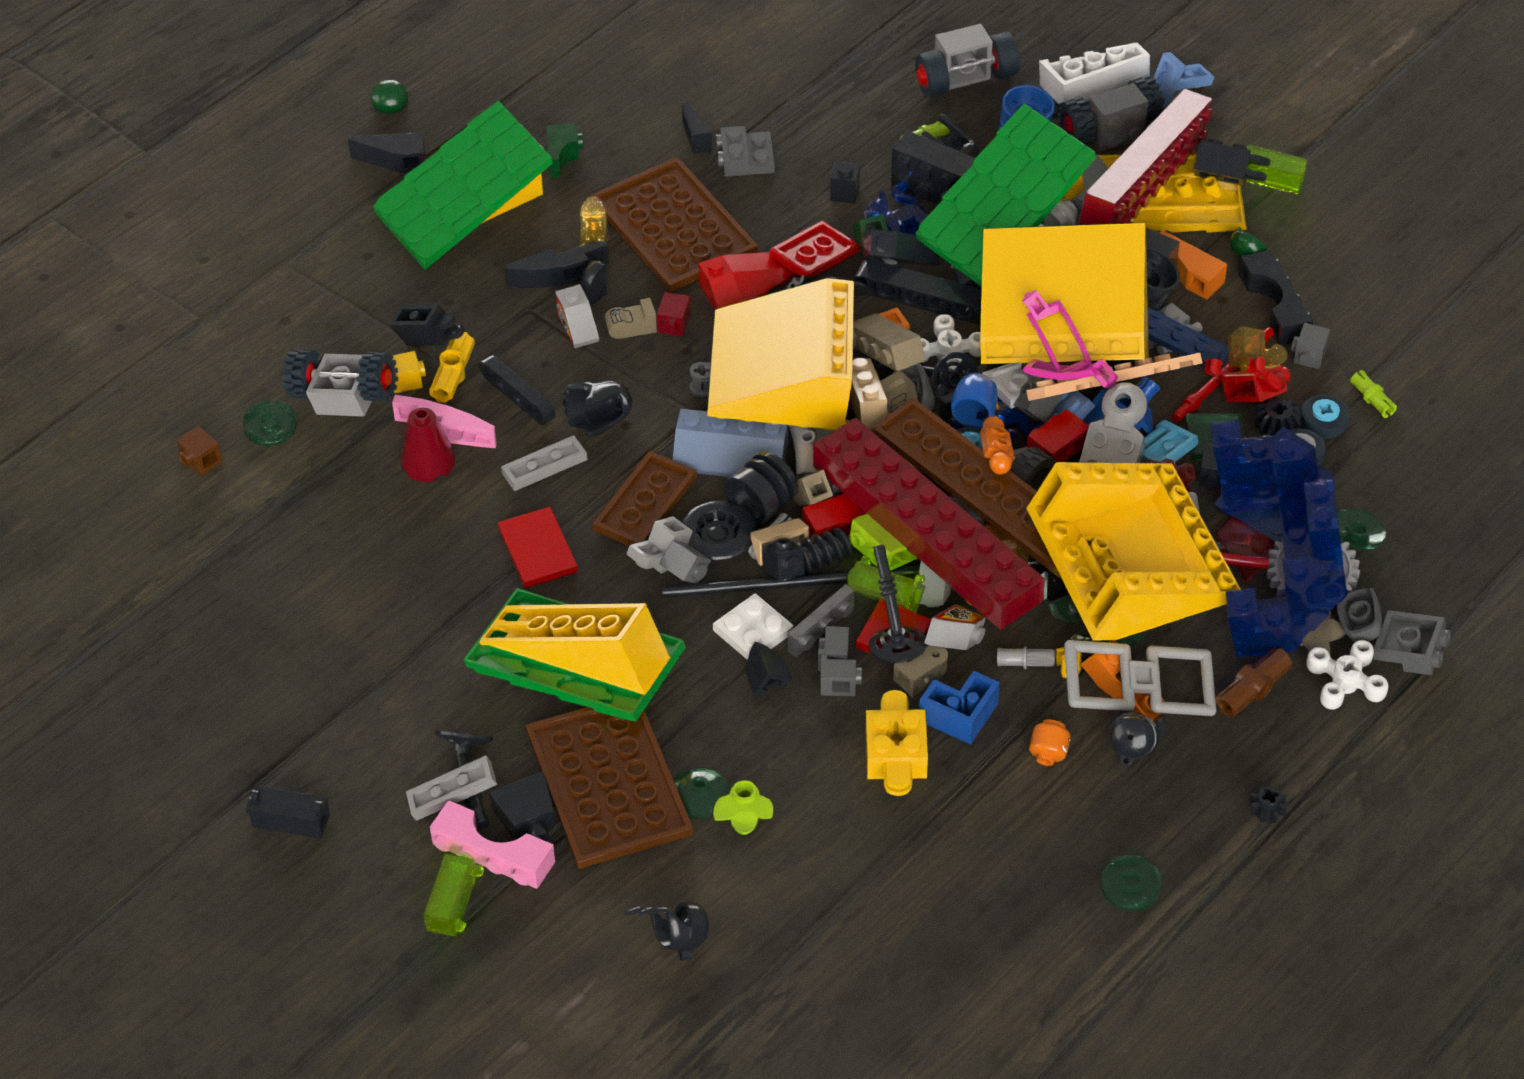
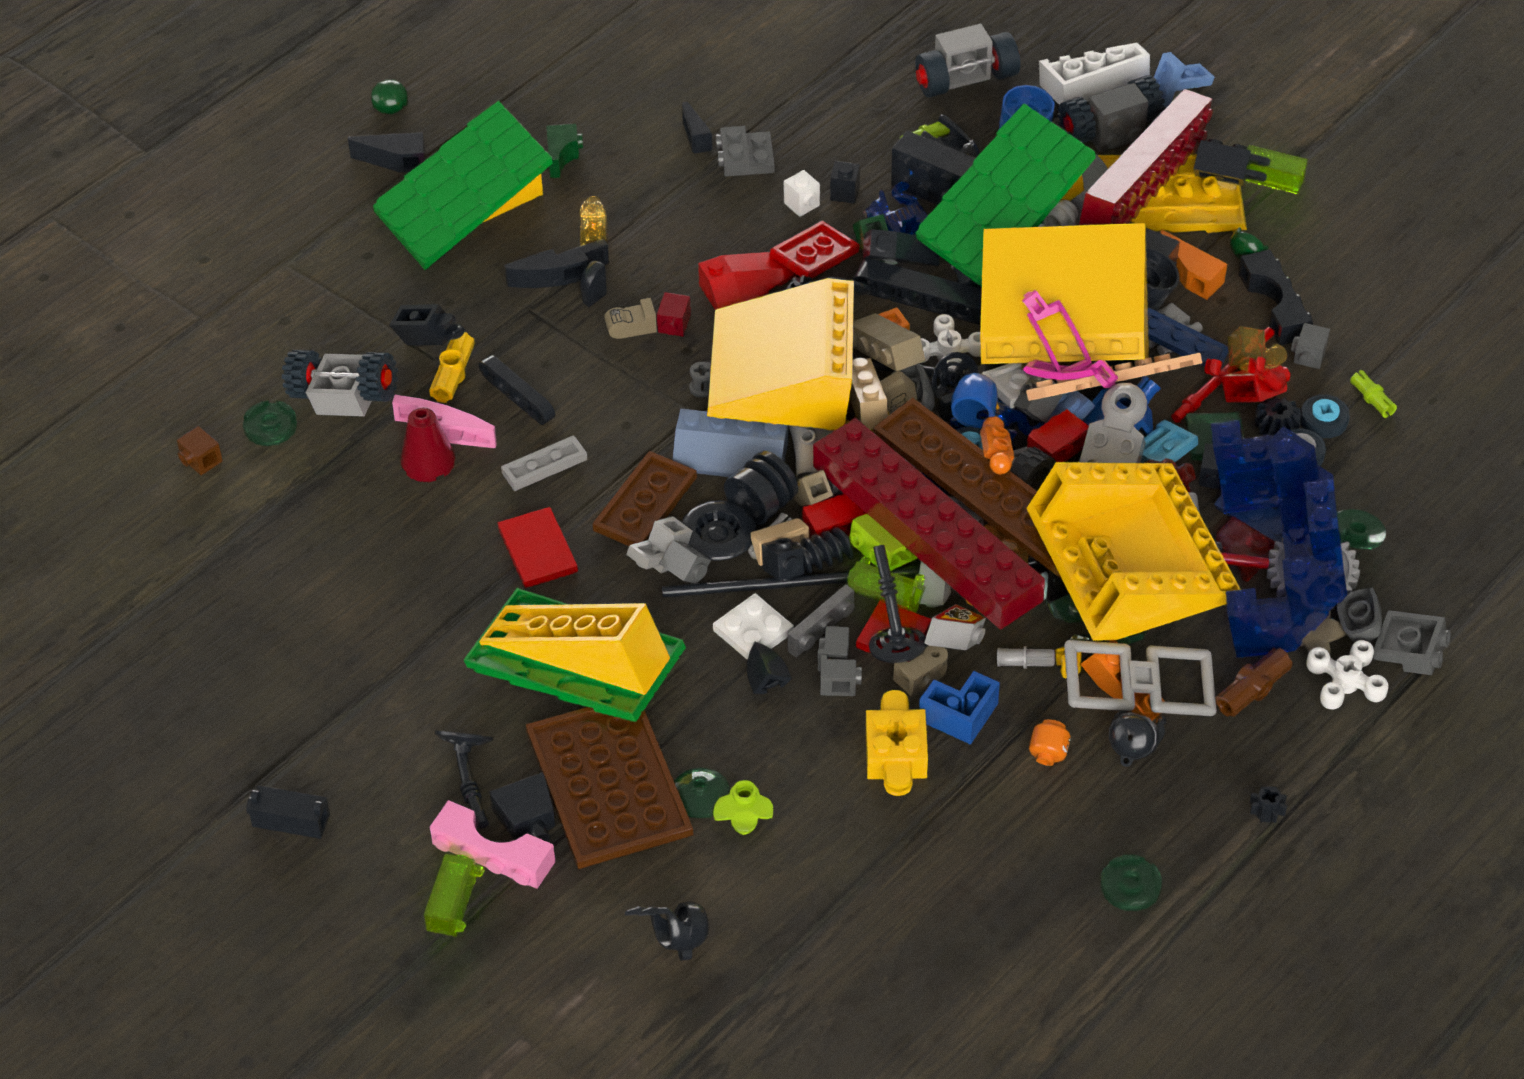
yellow brick [393,351,426,394] -> none
light grey plate [406,756,497,821] -> none
light grey slope [555,285,599,349] -> none
black hair [563,380,633,437] -> none
reddish brown plate [591,157,758,293] -> none
none -> white brick [784,170,820,217]

